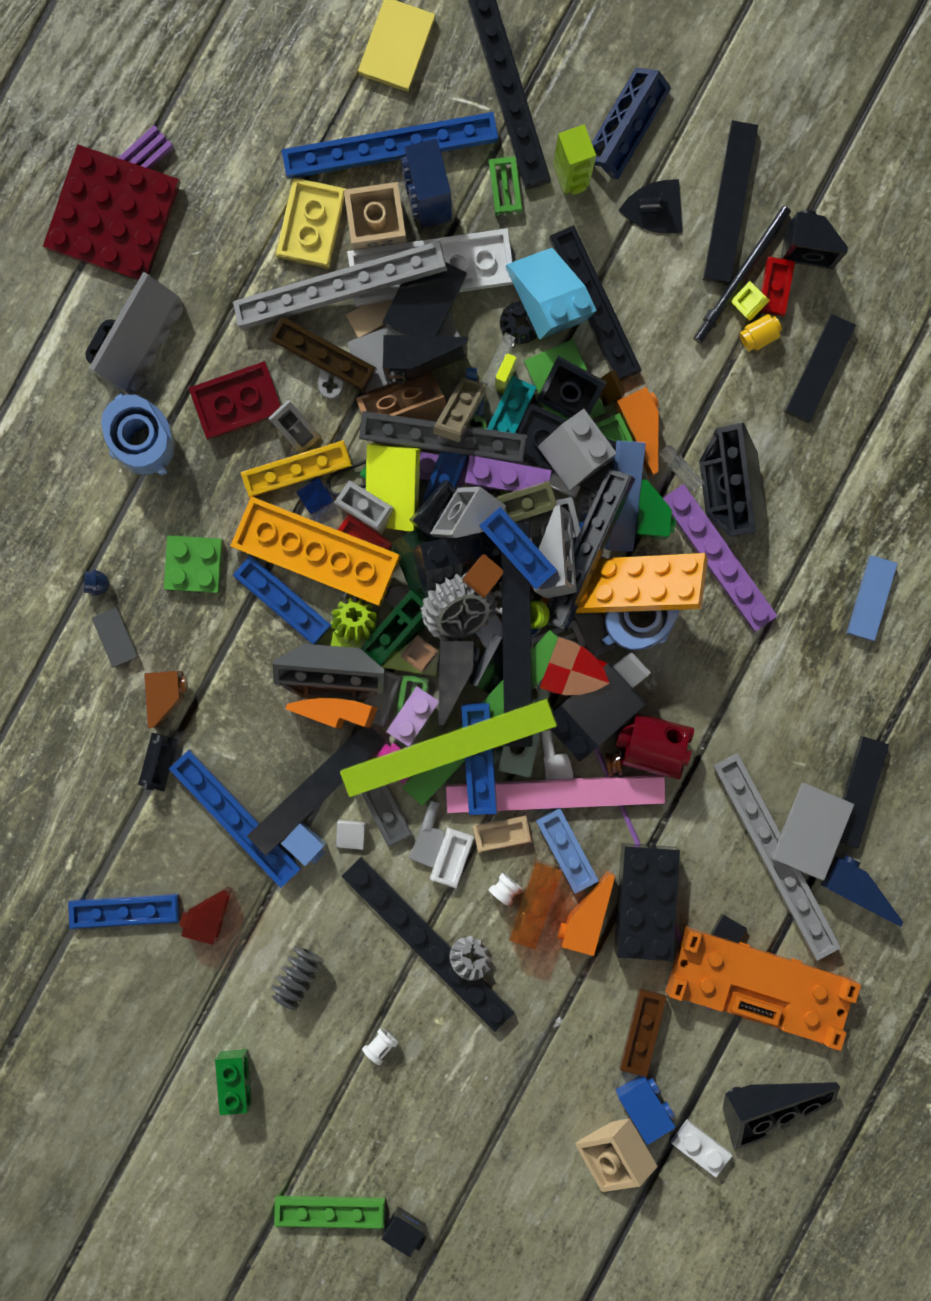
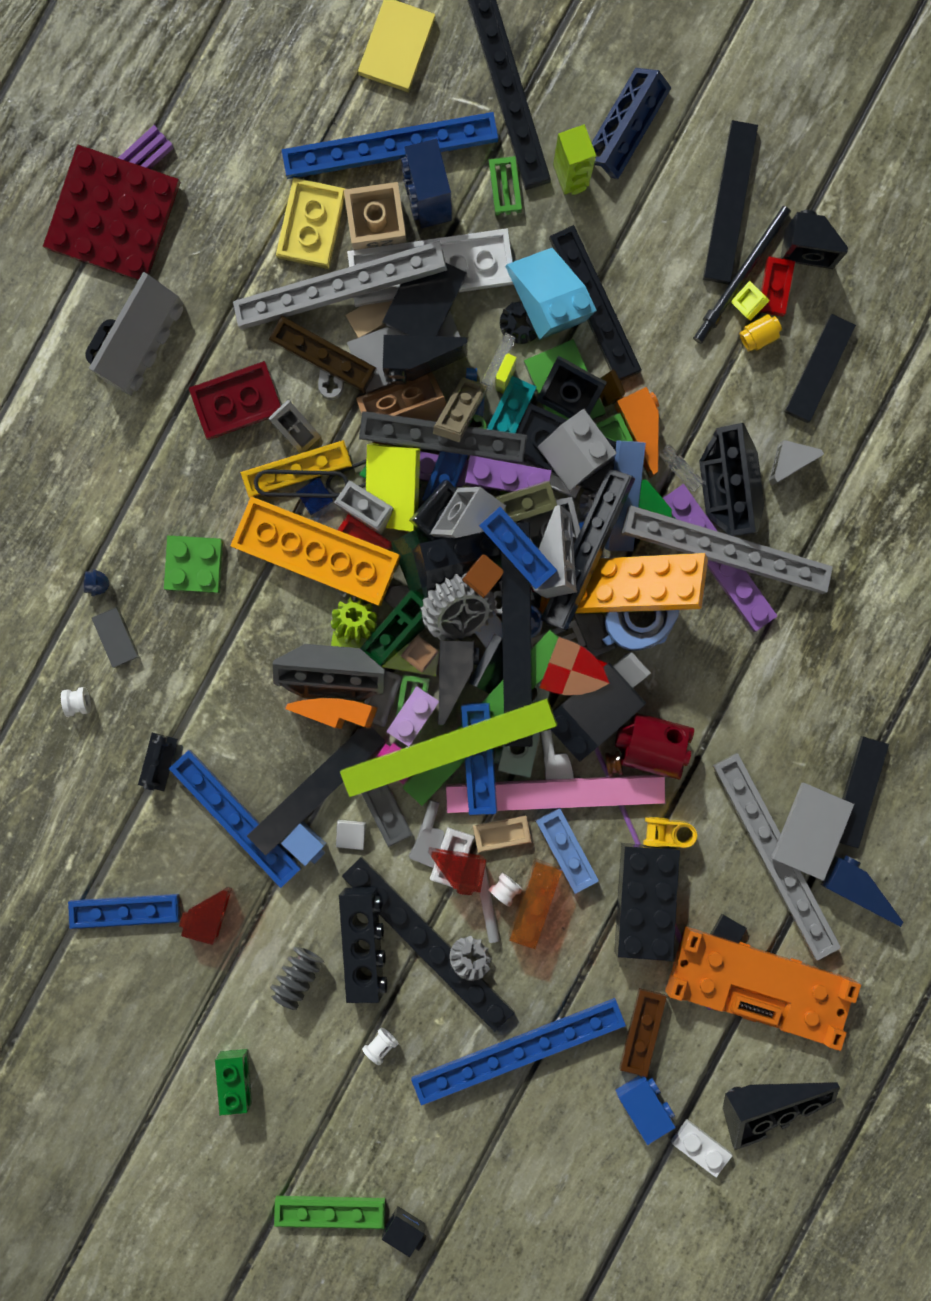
medium blue piece [101,393,175,475] -> none
dark orange slope [144,671,188,728] -> none
blue tile [233,555,331,645] -> none
lime tile [531,601,549,629] -> none
orange slope [557,871,615,956] -> none
tan slope [575,1118,658,1192] -> none
black shield [619,179,683,234] -> none
medium blue tile [846,555,898,641] -> none
none -> white wheel [61,687,91,717]
none -> black piece [254,470,348,498]
none -> black brick [339,887,388,1003]
none -> blue plate [411,998,626,1106]
none -> clear red slope [428,847,486,895]
none -> light grey piece [474,860,500,943]
none -> light grey plate [621,506,833,594]
none -> yellow piece [643,817,697,848]
none -> light grey slope [769,440,824,486]

